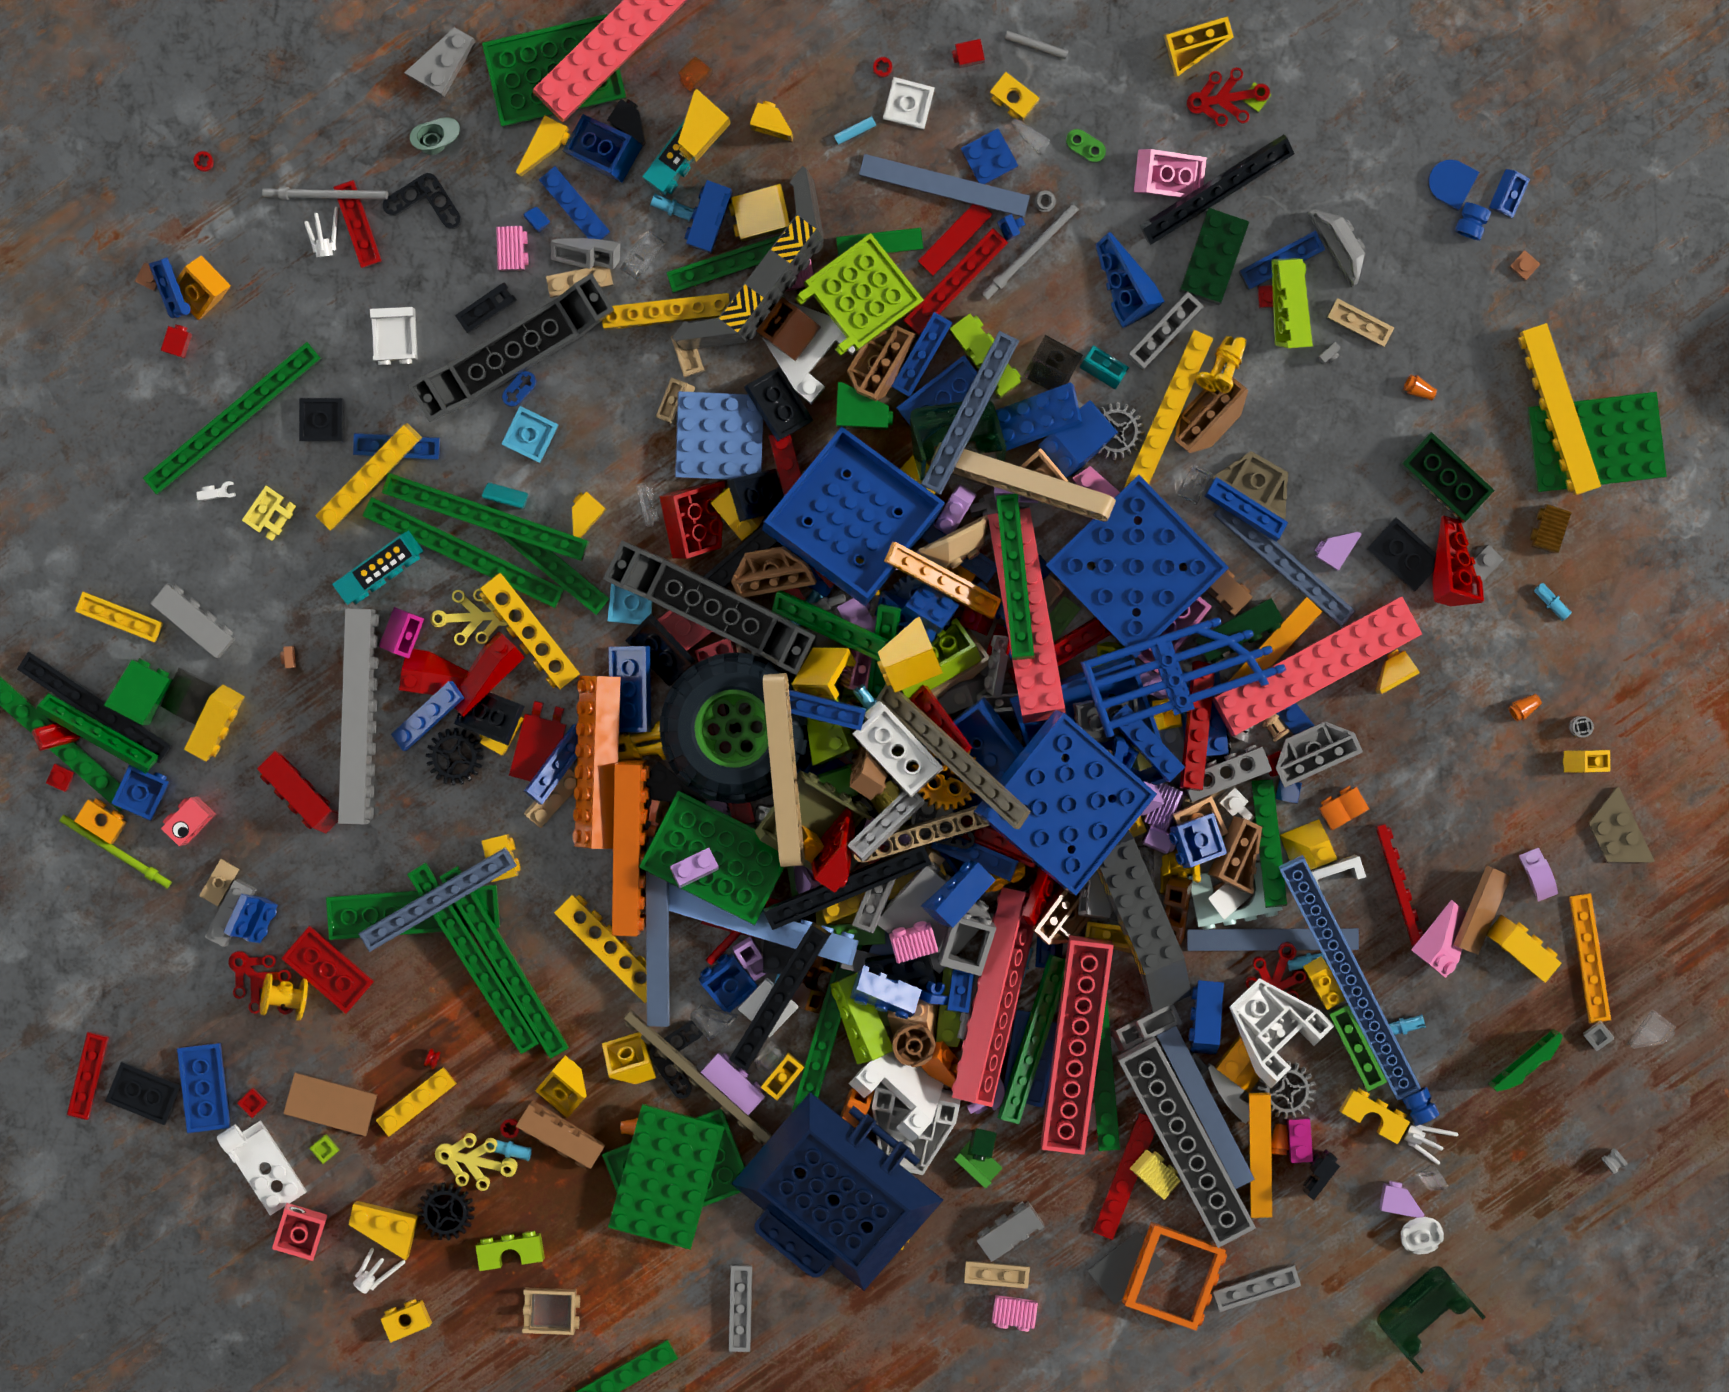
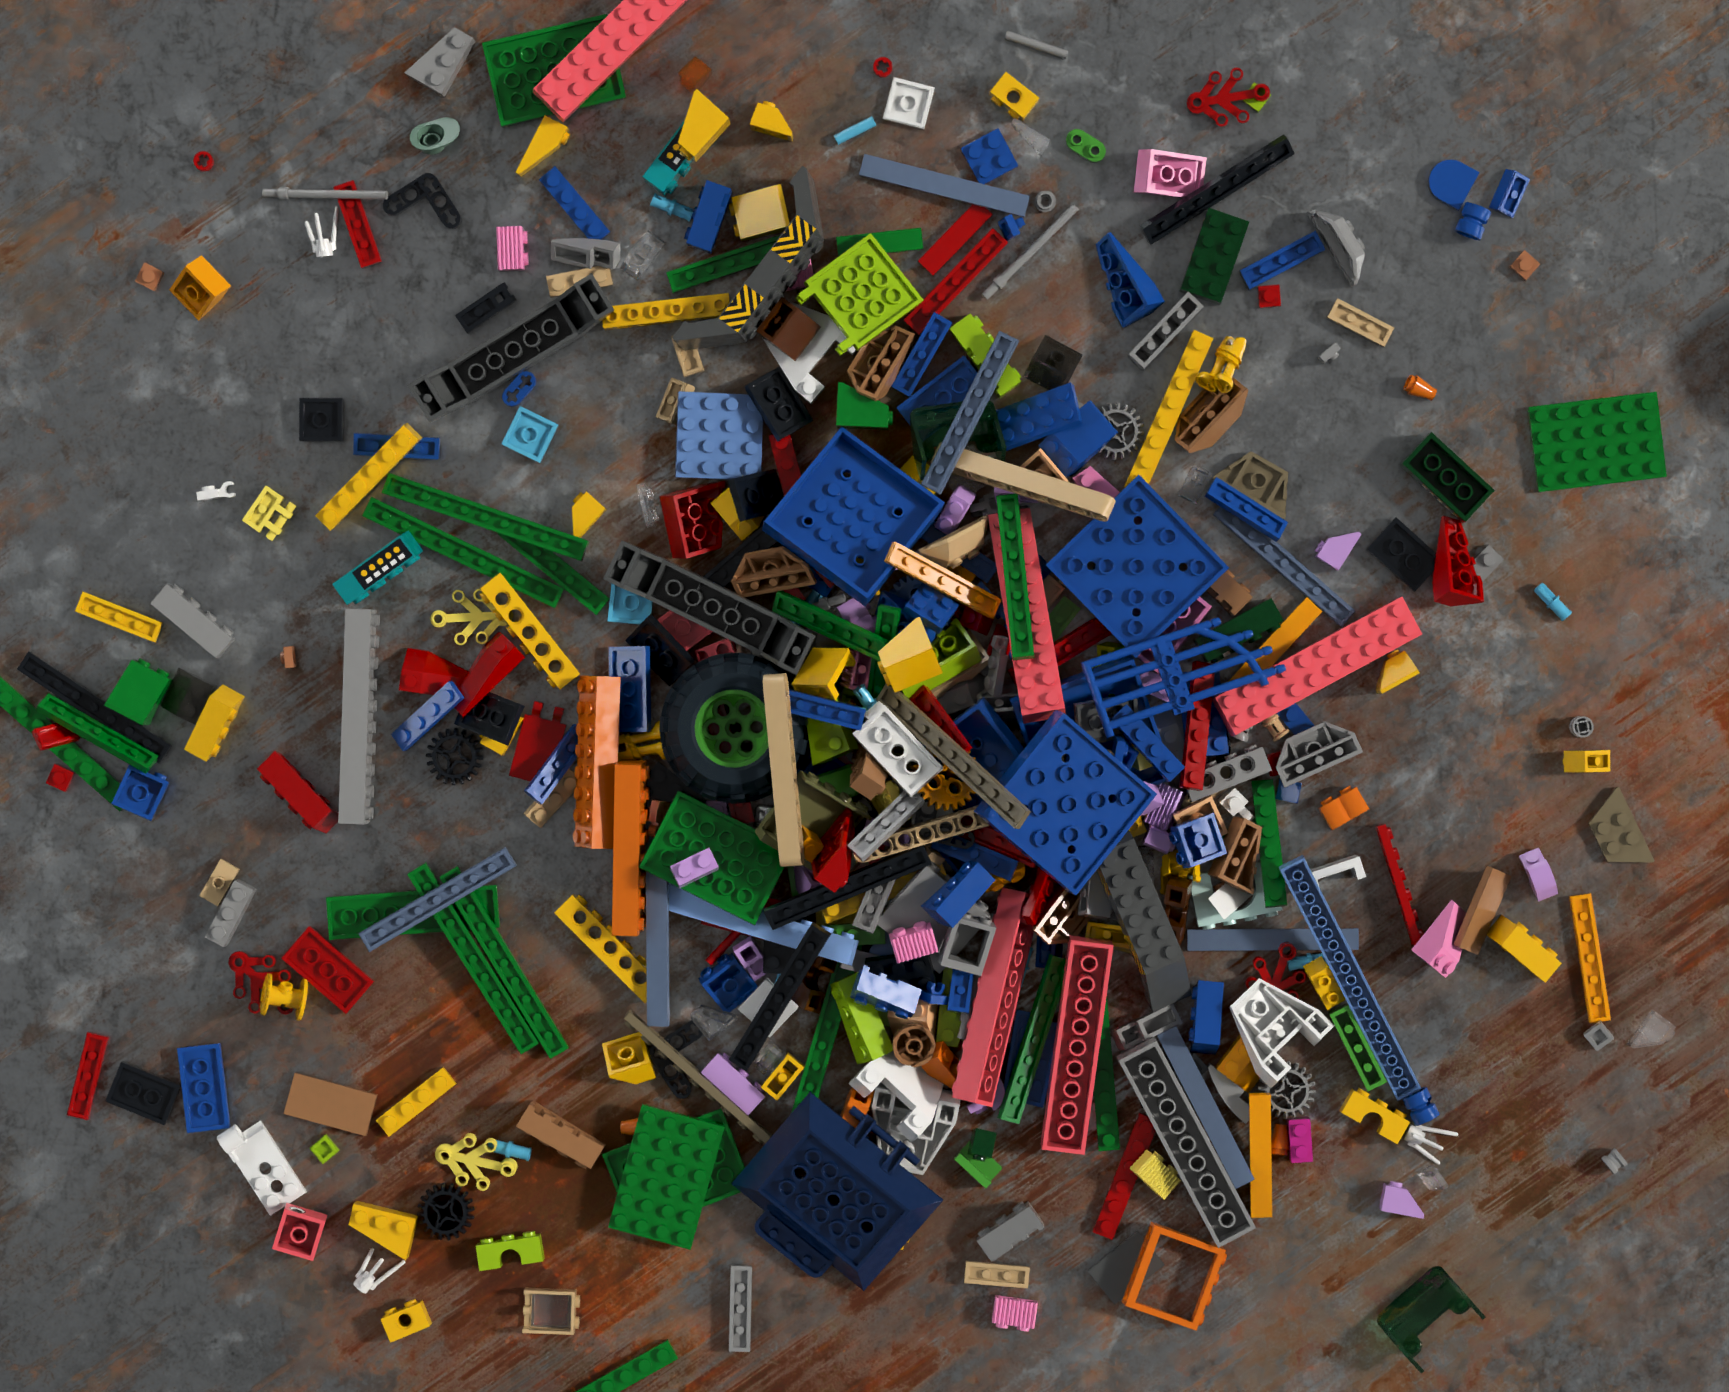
lime bar [59,814,172,889] -> none
light orange brick [74,798,127,844] -> none
green plate [143,342,321,495] -> none
blue plate [149,257,191,318] -> none
red brick [161,324,192,359] -> none
coral brick [161,796,216,847] -> none
blue plate [224,893,278,943] -> none
red plate [237,1088,268,1118] -> none
white panel [370,307,418,365] -> none
dark pink brick [379,607,424,658] -> none
red bush [424,1048,441,1070] -> none
teal slope [482,483,528,509] -> none
yellow brick [482,834,521,882] -> none
red bush [500,1118,520,1138] -> none
blue slope [523,207,550,232] -> none
yellow slope [535,1055,587,1118] -> none
blue slope [562,114,643,183] -> none
black slope [607,99,646,147] -> none
red brick [952,39,985,68] -> none
teal slope [1080,345,1129,389] -> none
yellow panel [1152,698,1182,730] -> none
yellow wedge [1163,16,1234,77] -> none
light grey plate [1213,1265,1301,1312] -> none
lime wedge [1272,258,1313,348] -> none
yellow slope [1279,819,1337,870] -> none
black plate [1303,1149,1340,1200] -> none
medium azure pin [1389,1014,1426,1035] -> none
white tile [1401,1217,1444,1254] -> none
green slope [1488,1029,1563,1092] -> none
orange cone [1509,694,1542,722] -> none
yellow brick [1518,323,1601,496] -> none
pearl gold brick [1530,504,1572,553] -> none

